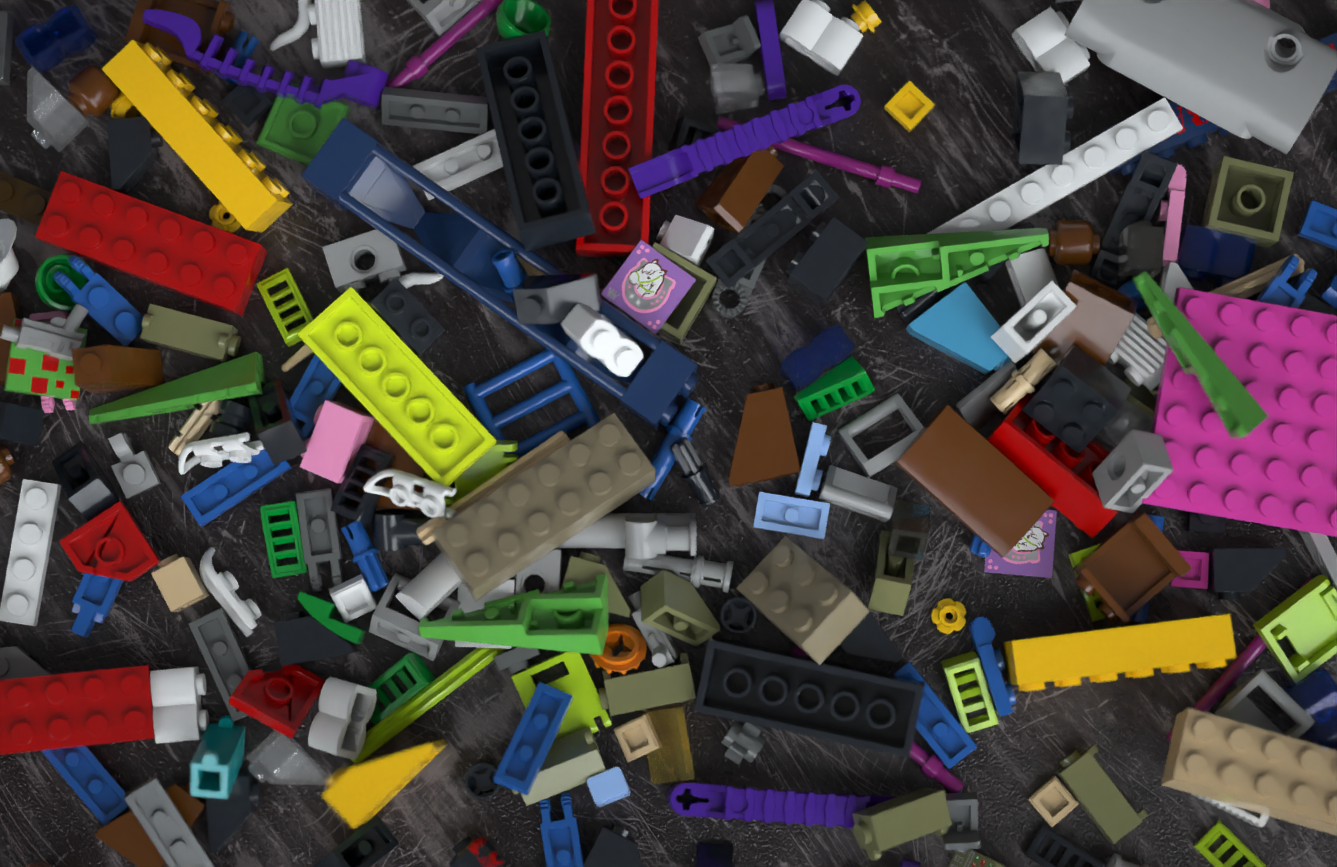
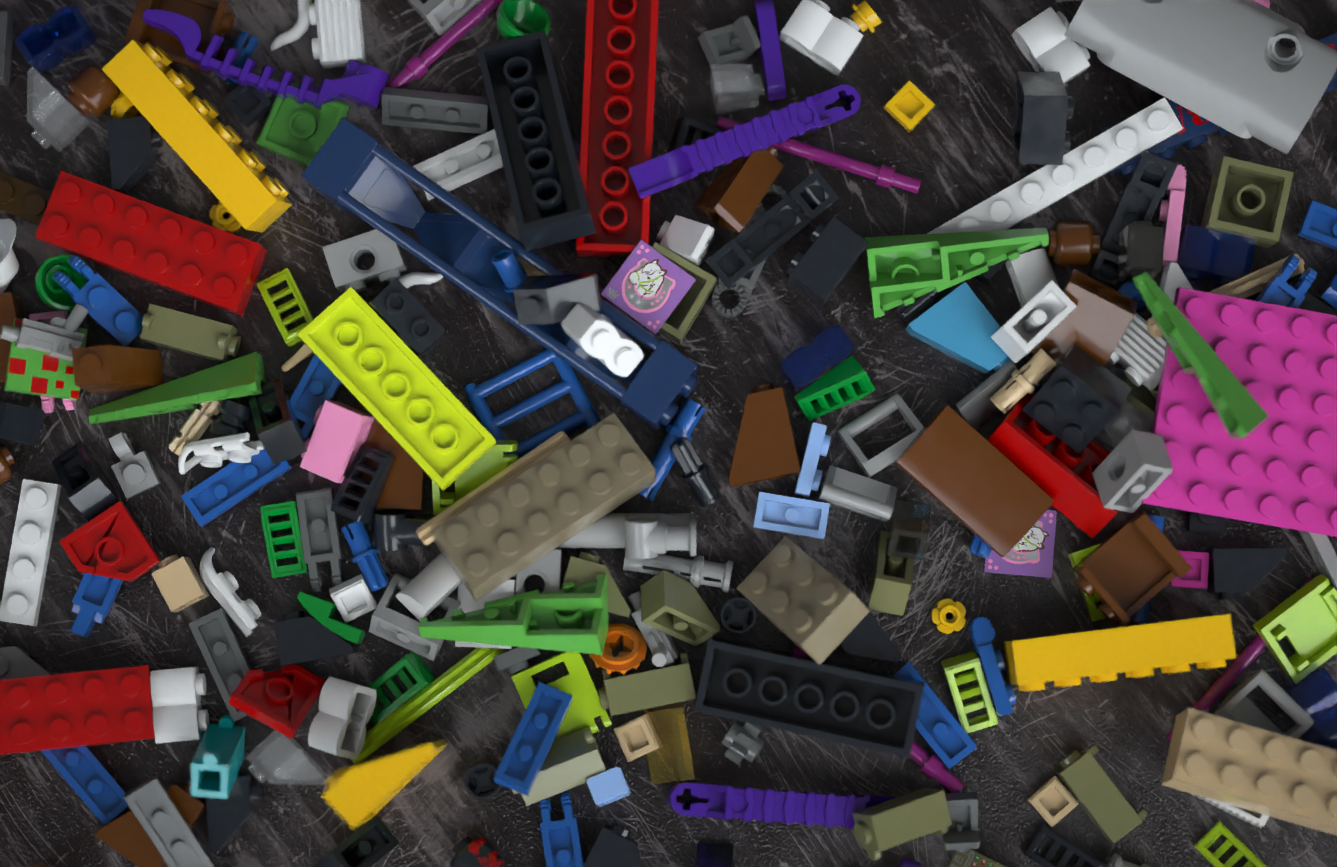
white piece [363,469,457,519] -> none

